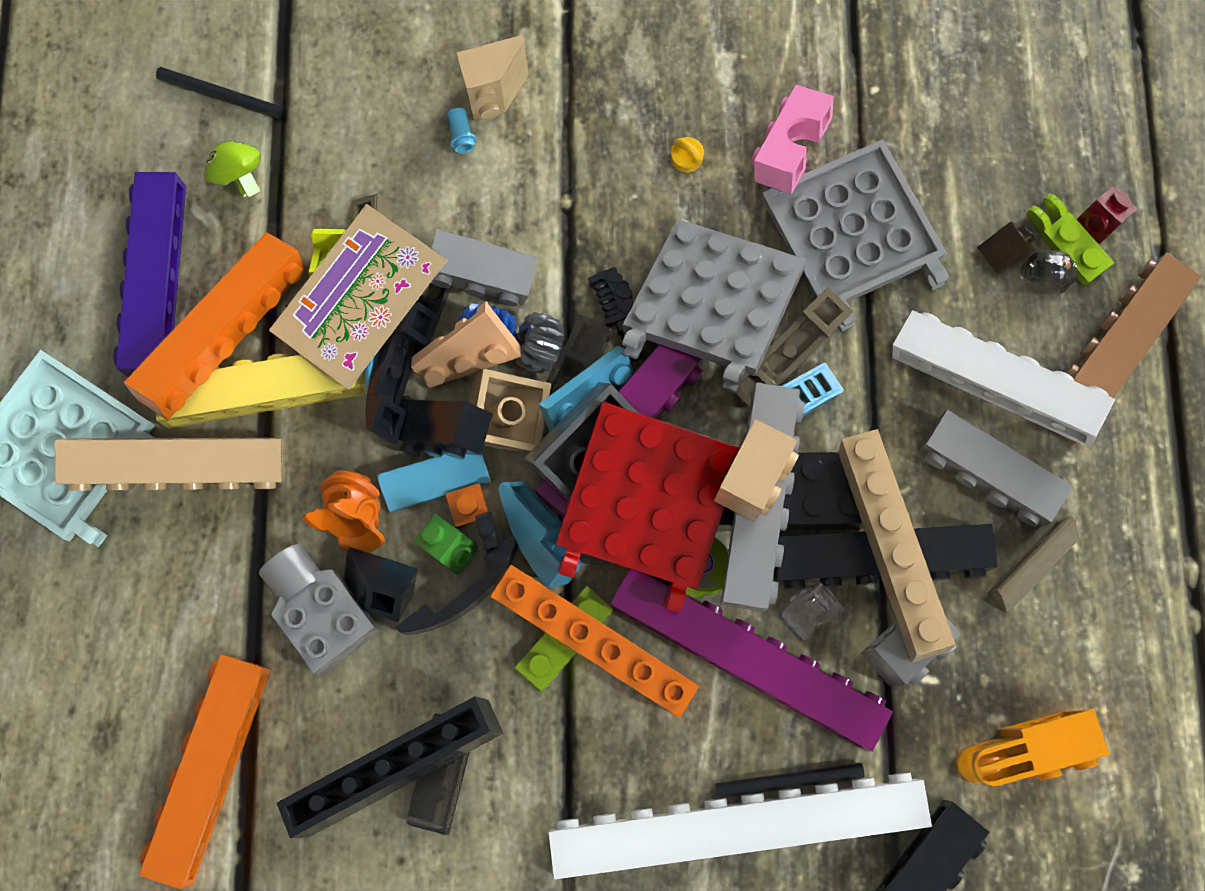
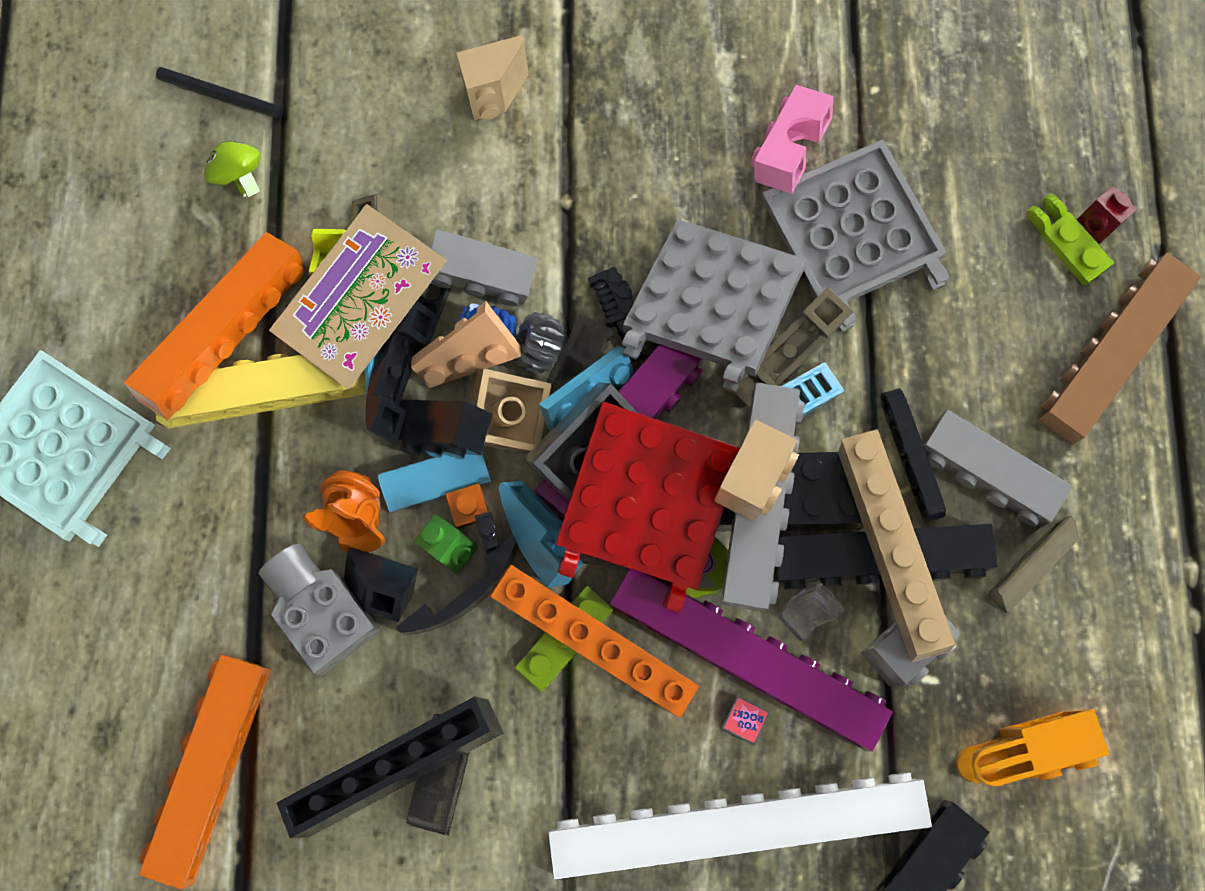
tan brick [55,438,285,491] -> none
dark purple brick [113,172,186,377] -> none
medium azure pin [446,108,476,154] -> none
yellow tile [670,137,704,173] -> none
black bar [715,763,865,798] -> none
white brick [892,310,1116,448] -> none
dark brown bracket [977,221,1036,275] -> none
clear smoke head [1020,249,1077,295] -> none
none -> tile [721,695,770,745]
none -> black beam [880,388,946,523]

